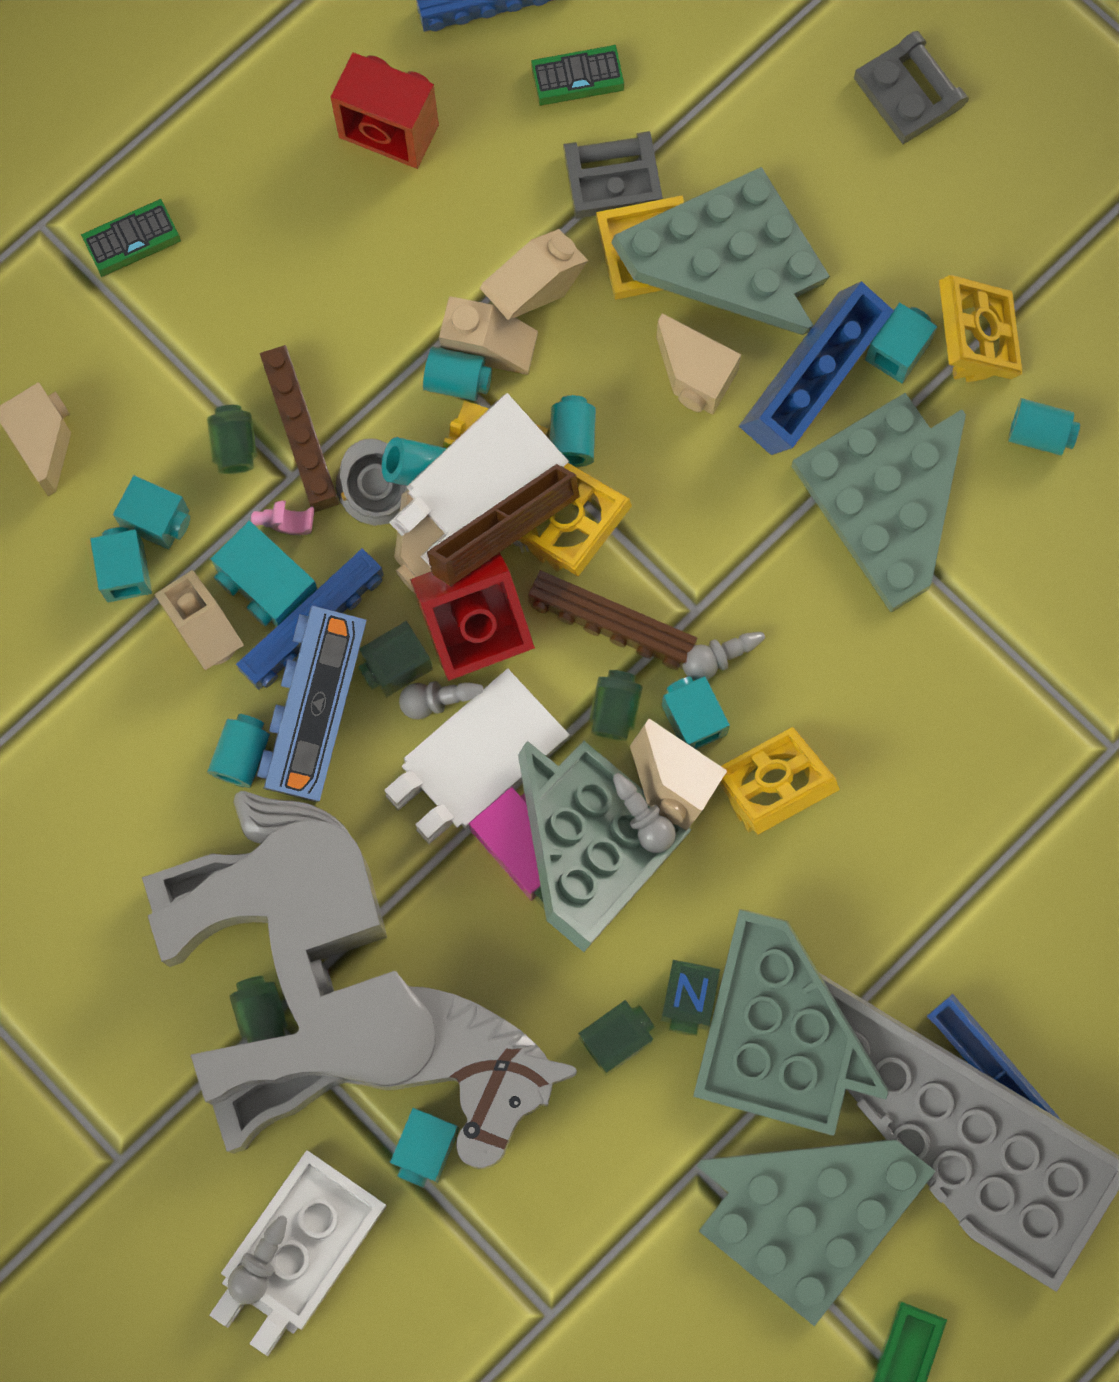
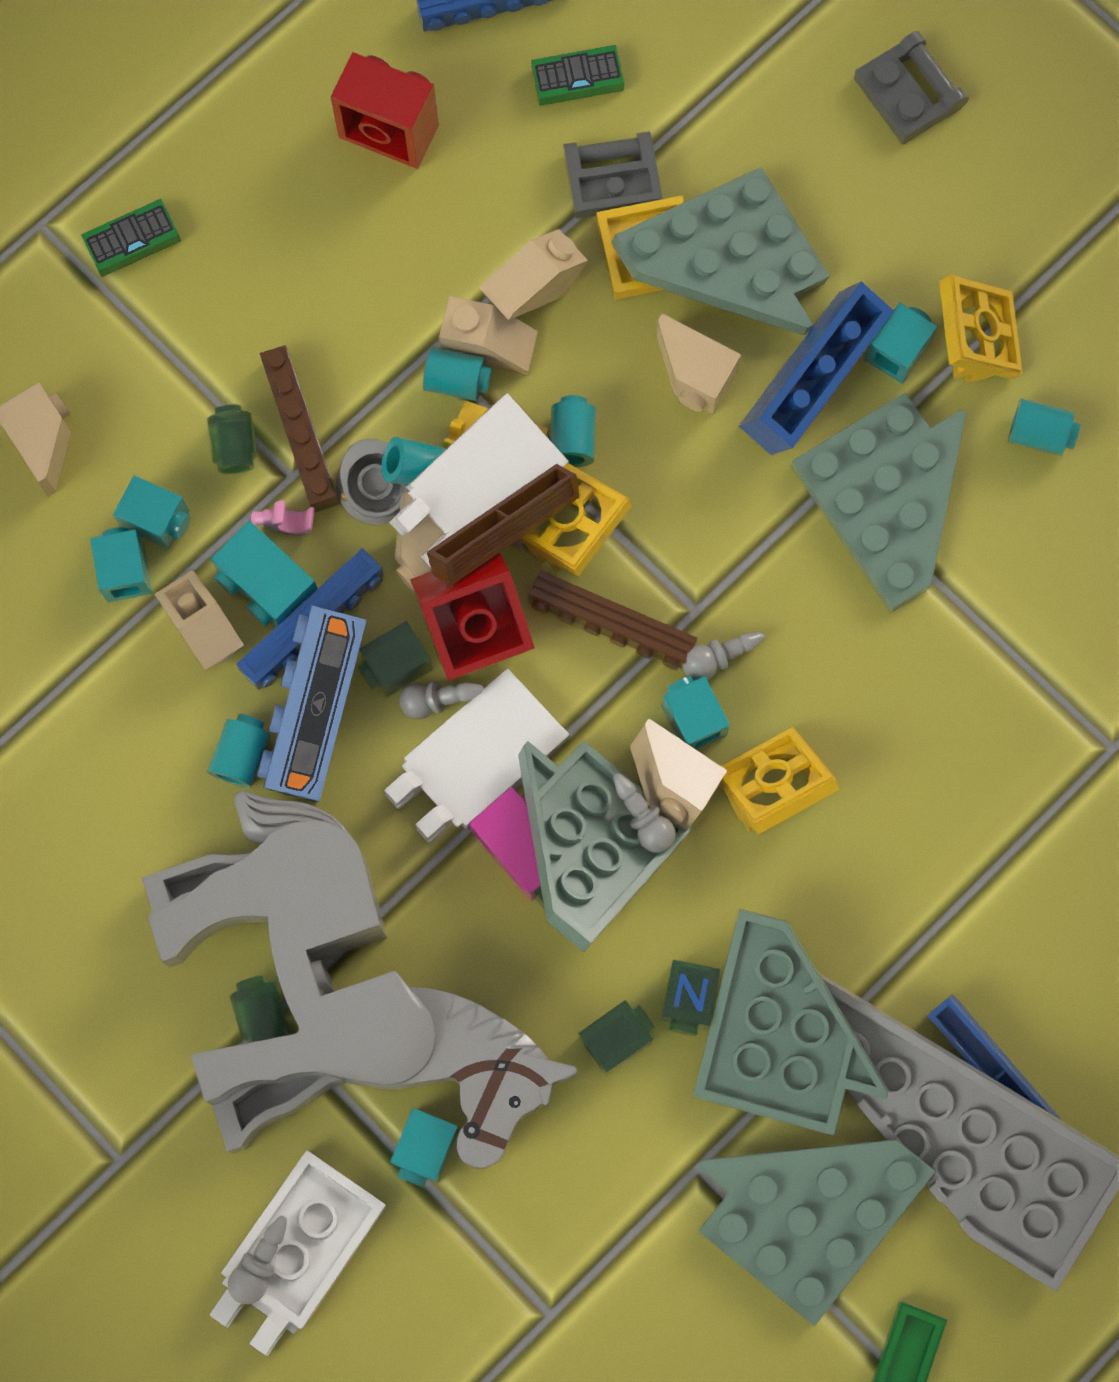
clear green brick [589,670,643,741] -> none

